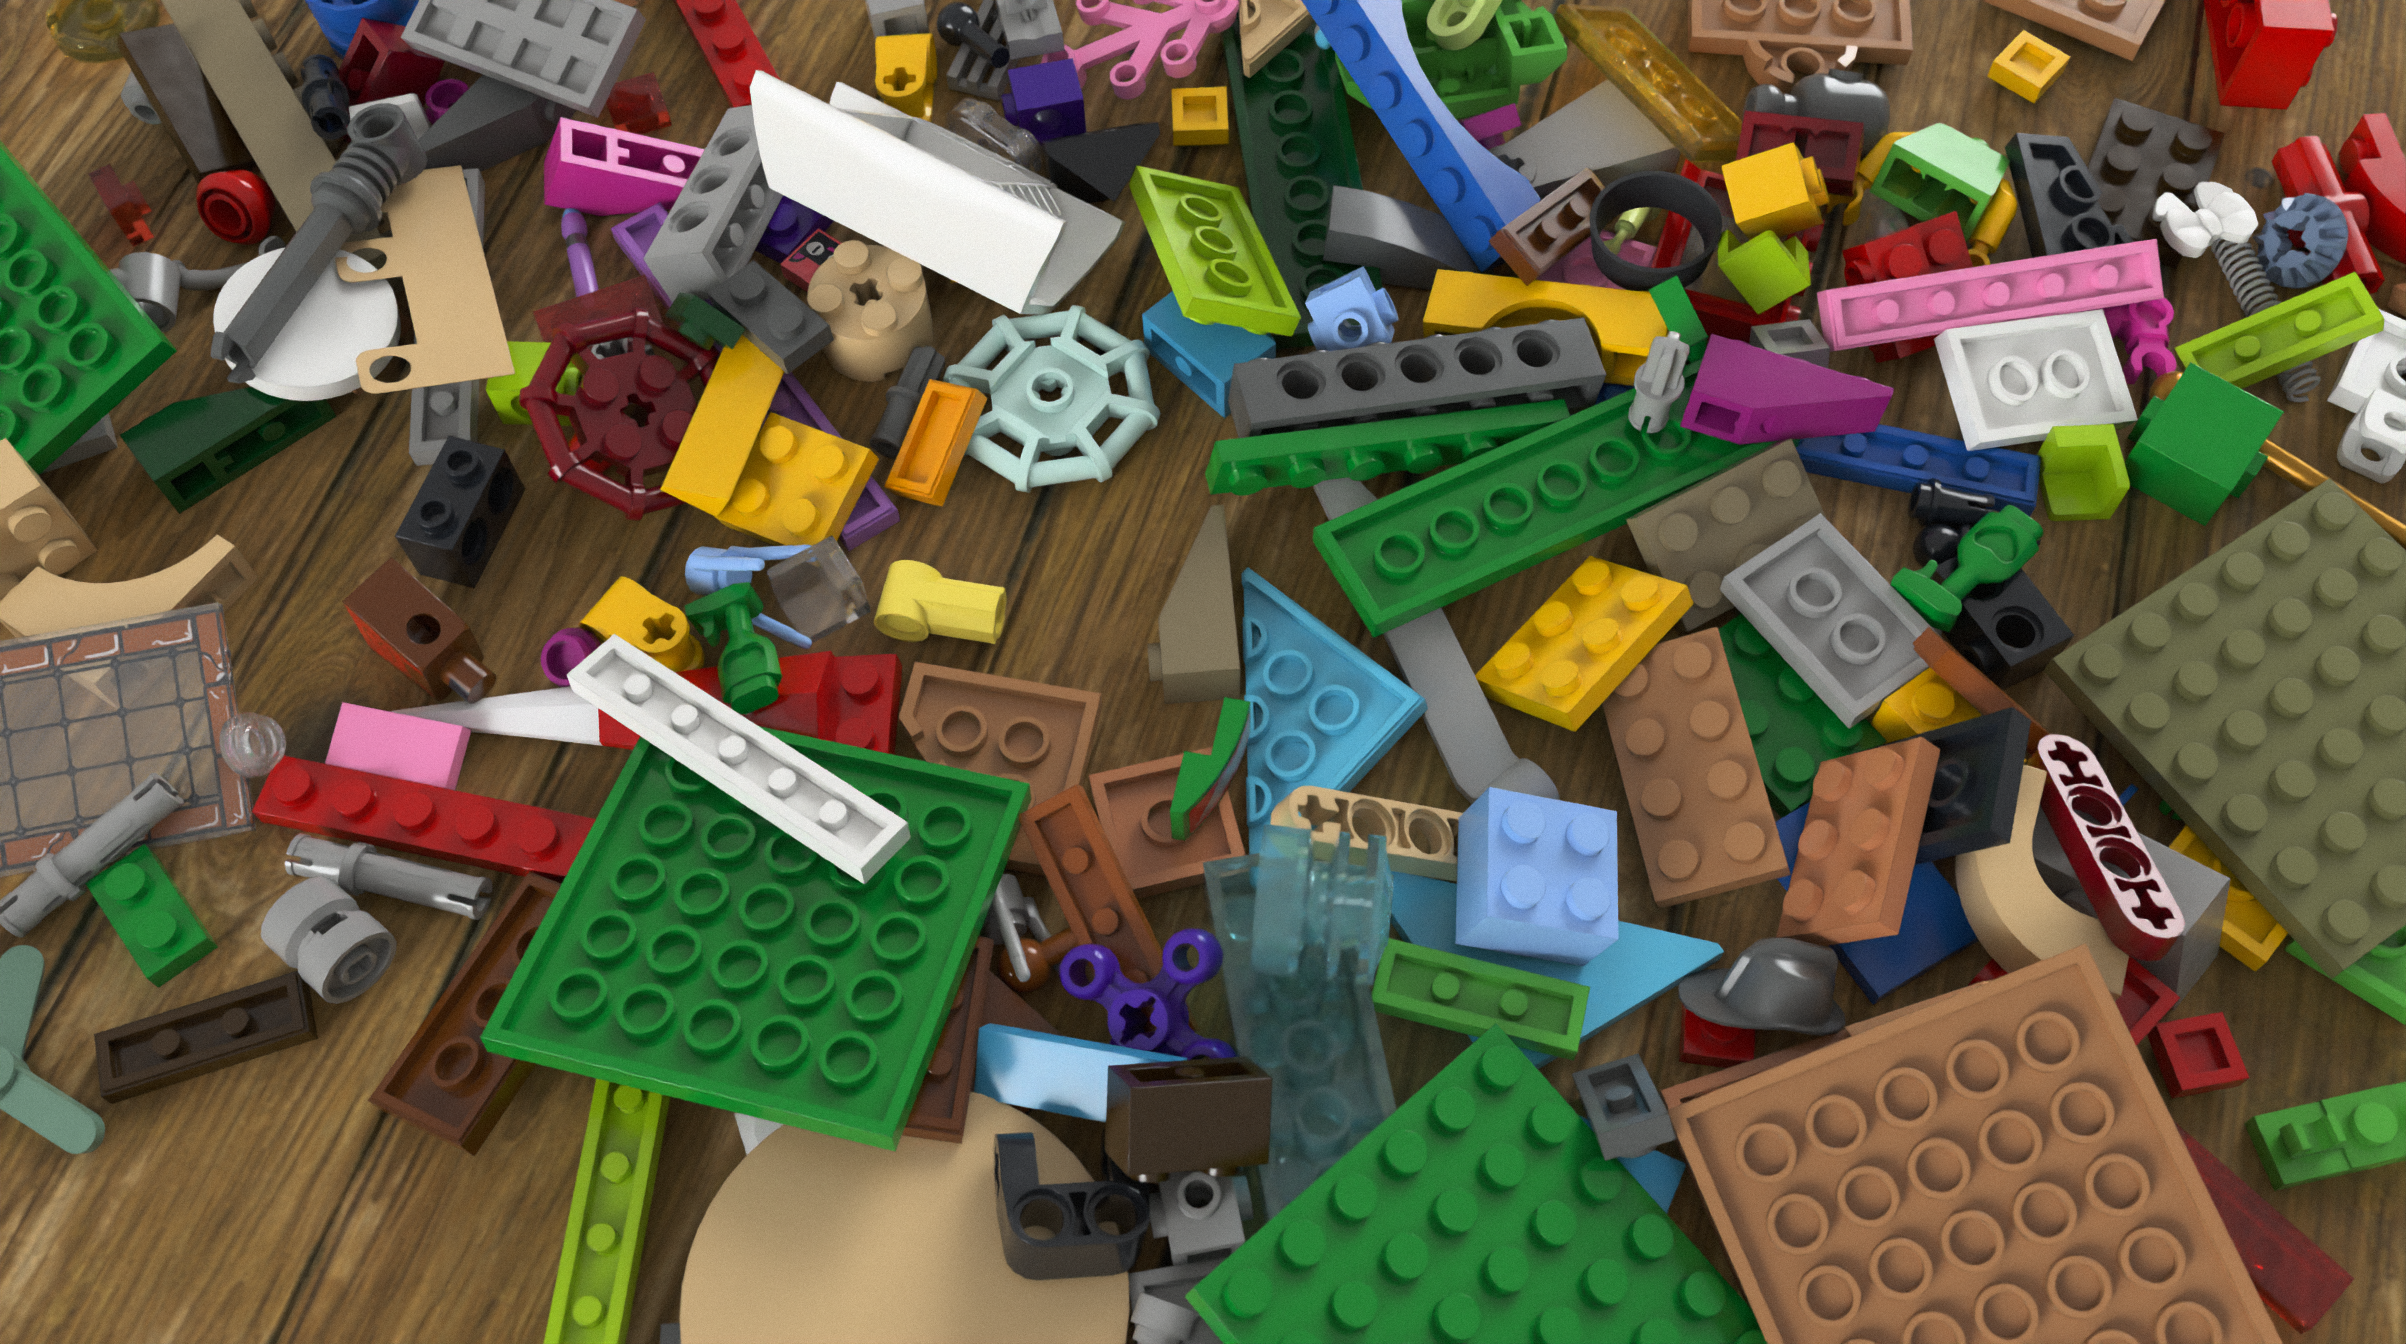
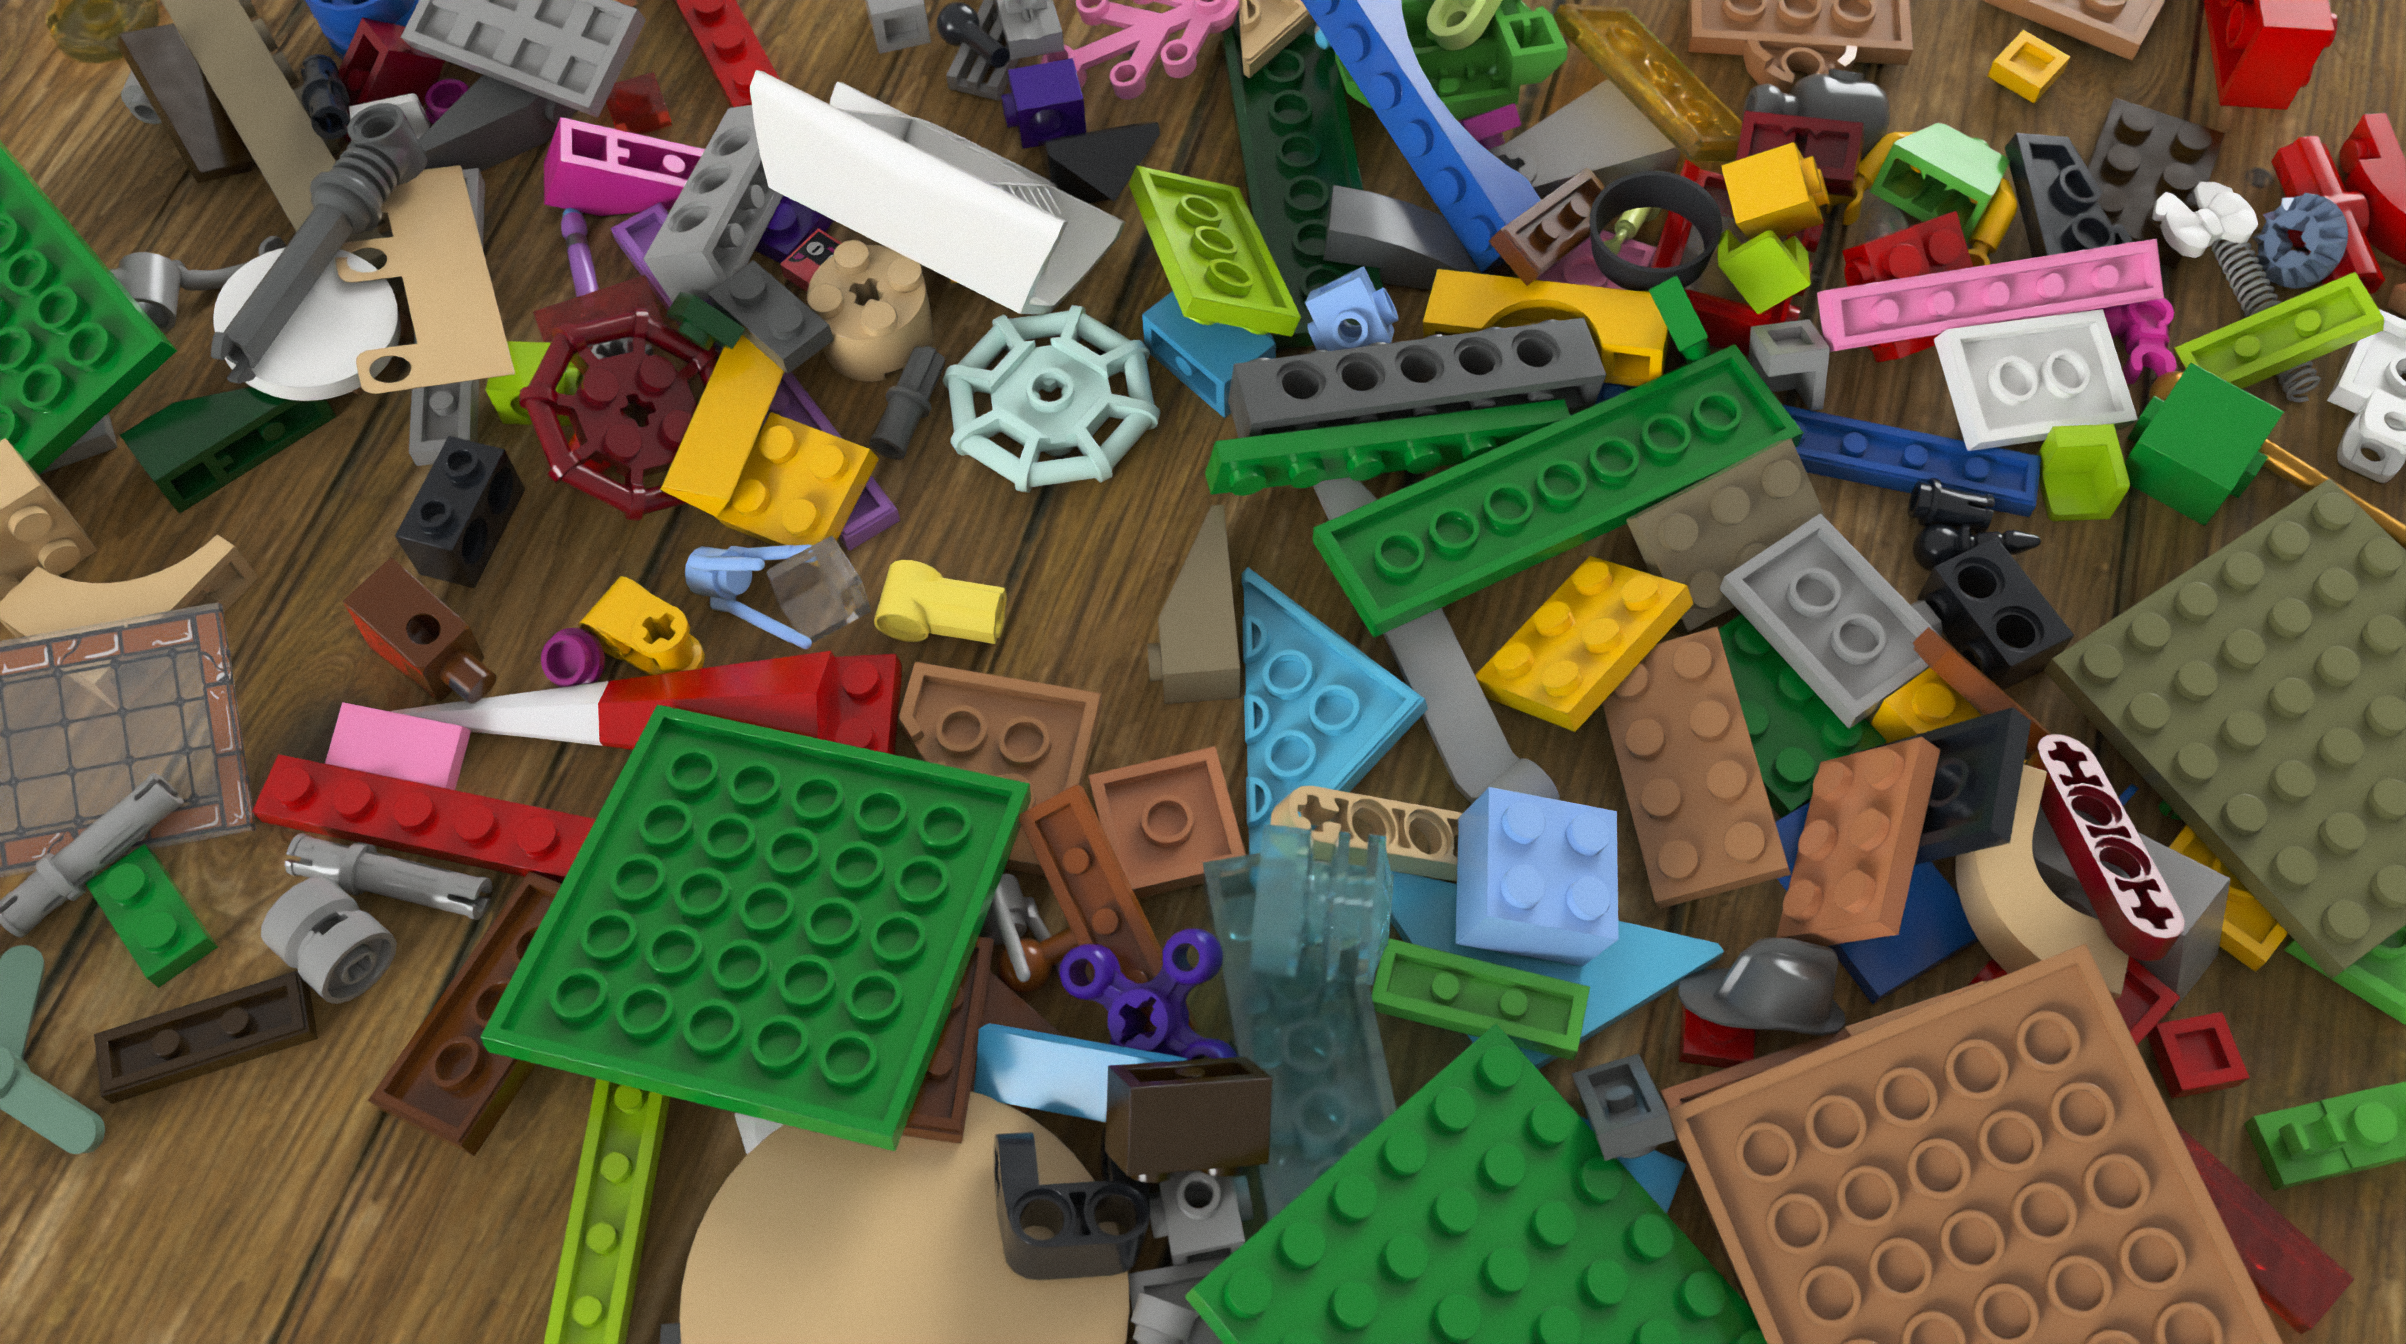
clear red plate [89,164,154,247] -> none
red cone [196,170,276,245] -> none
clear plate [219,712,286,778] -> none
white plate [566,634,911,885] -> none
green piece [684,582,782,714] -> none
yellow piece [875,33,937,123] -> none
light orange tile [884,379,987,507] -> none
clear plate [946,98,1042,173] -> none
green slope [1170,697,1251,841] -> none
yellow plate [1172,87,1229,146] -> none
light grey axle [1628,331,1690,433] -> none
magenta slope [1680,334,1894,445] -> none
green piece [1890,505,2044,632] -> none

